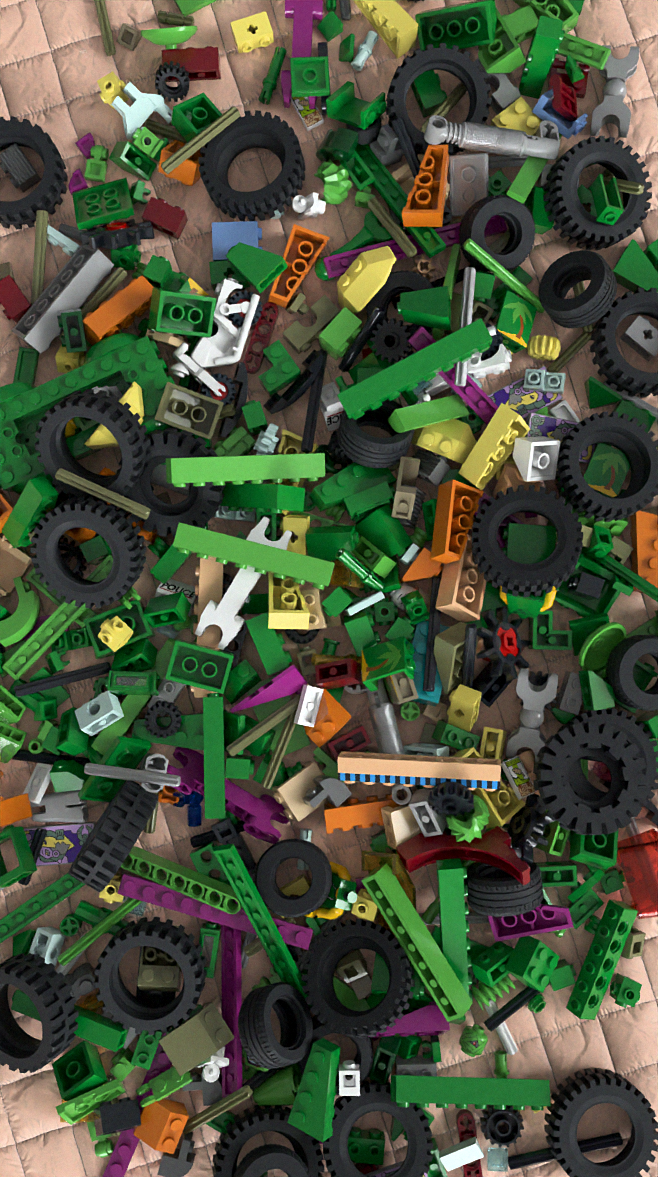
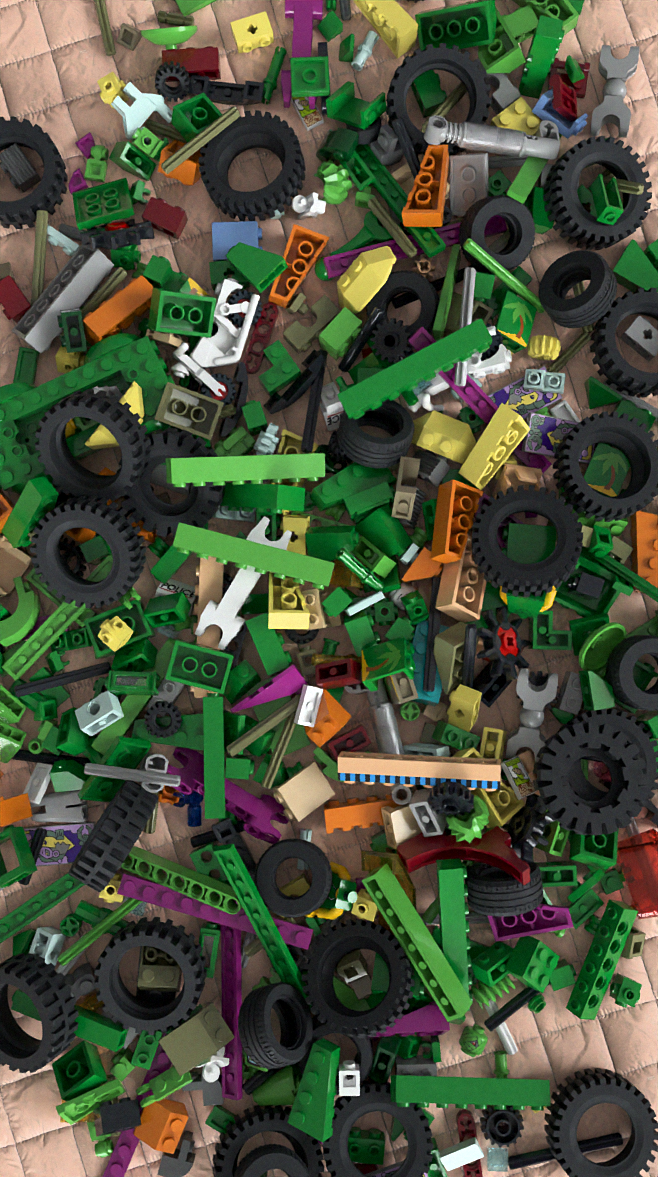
olive axle [55,468,151,519] -> none
olive axle [183,1085,253,1135] -> none
dark grey brick [302,775,352,808] -> none
bright green brick [388,394,469,433] -> none
green slope [397,286,451,331] -> none
white slope [513,436,560,482] -> none
bright green plate [557,33,611,70] -> none
none -> black slope [188,75,264,105]

